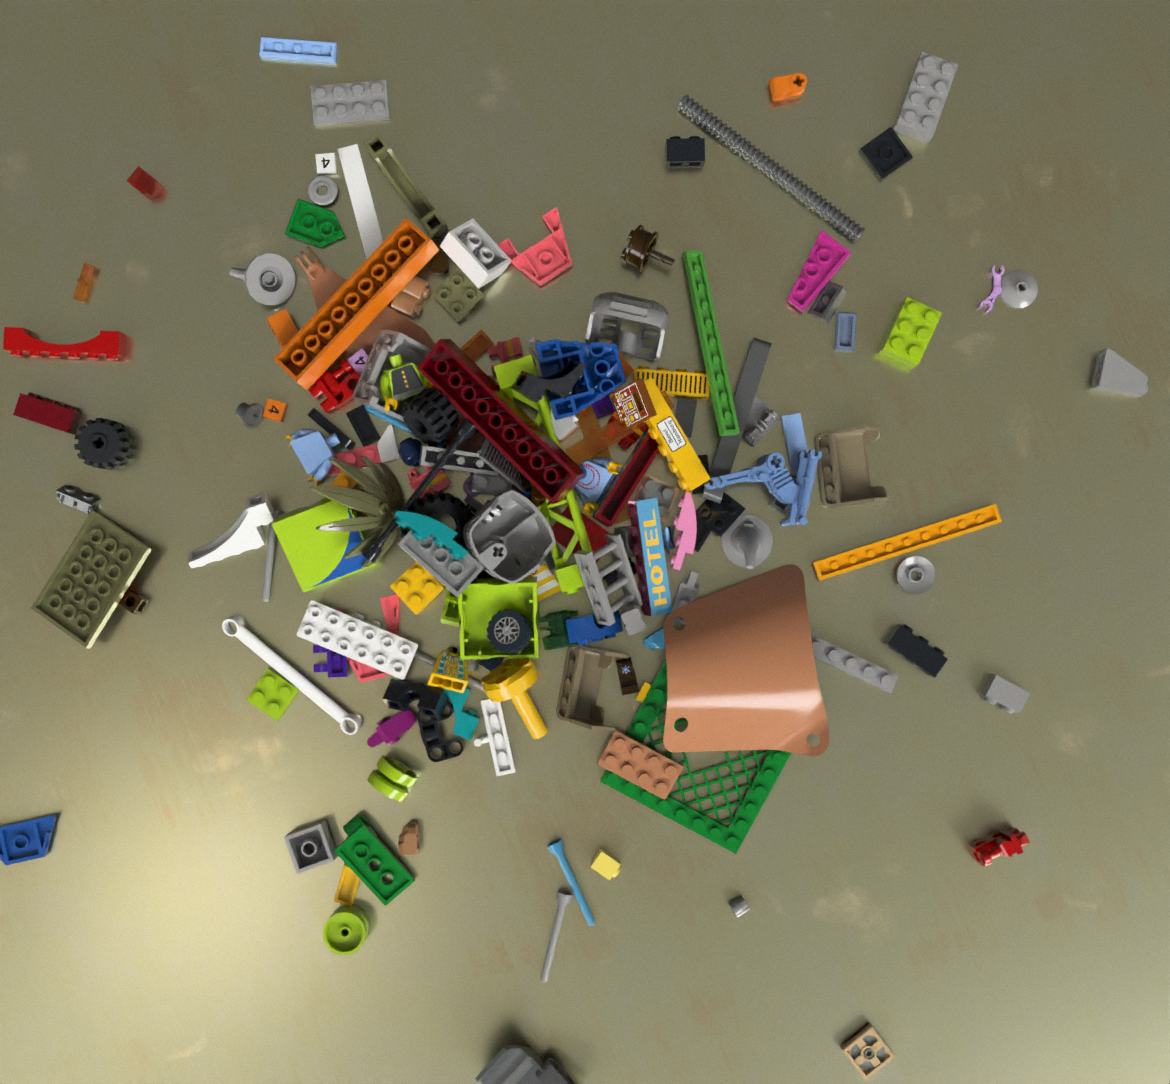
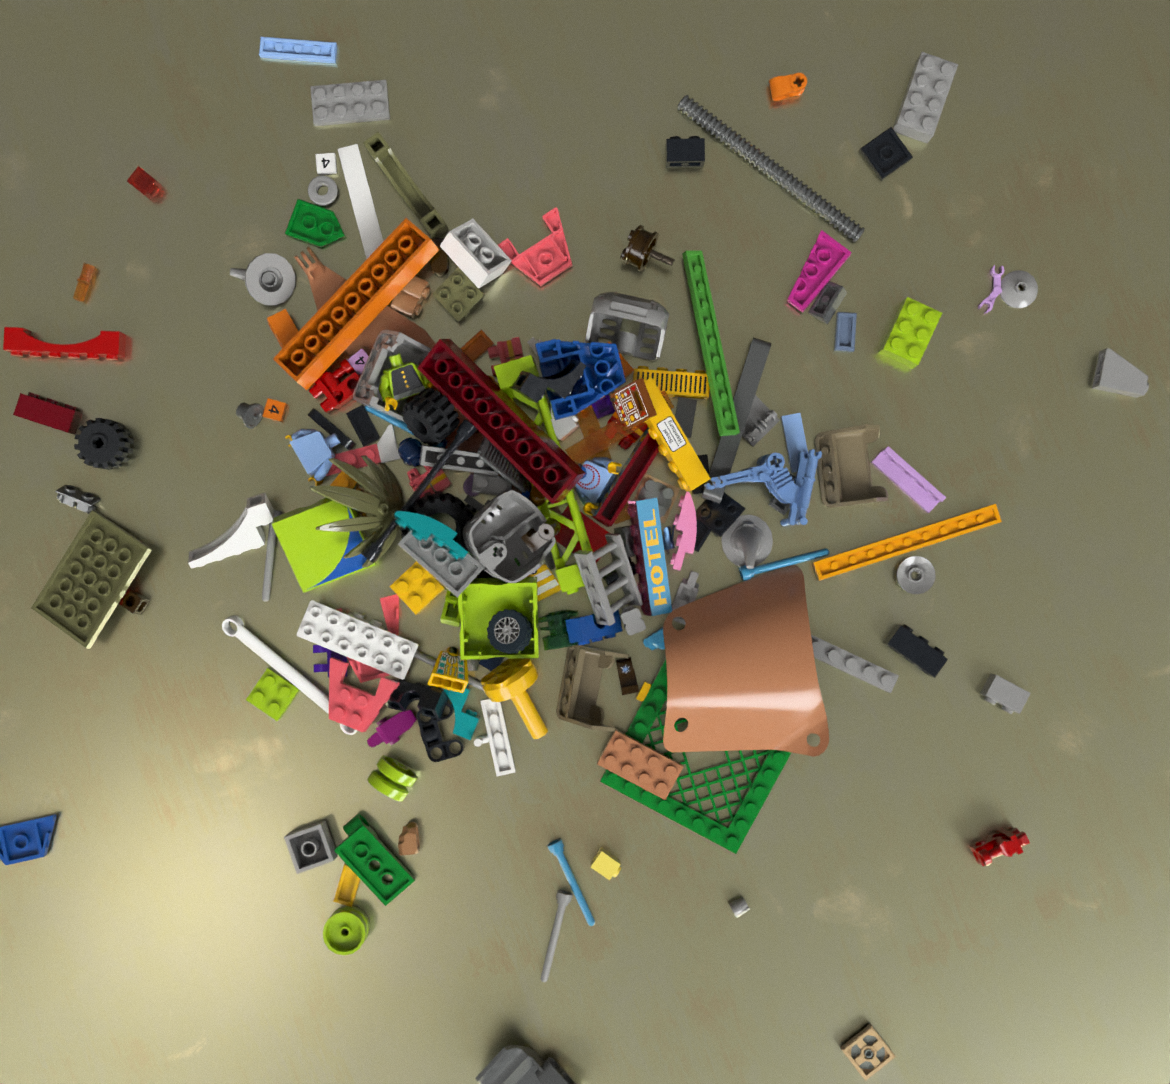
none -> coral wing [329,657,400,732]
none -> dark brown leg [521,518,561,553]
none -> dark azure piece [739,548,829,581]
none -> lavender fence [870,446,946,513]

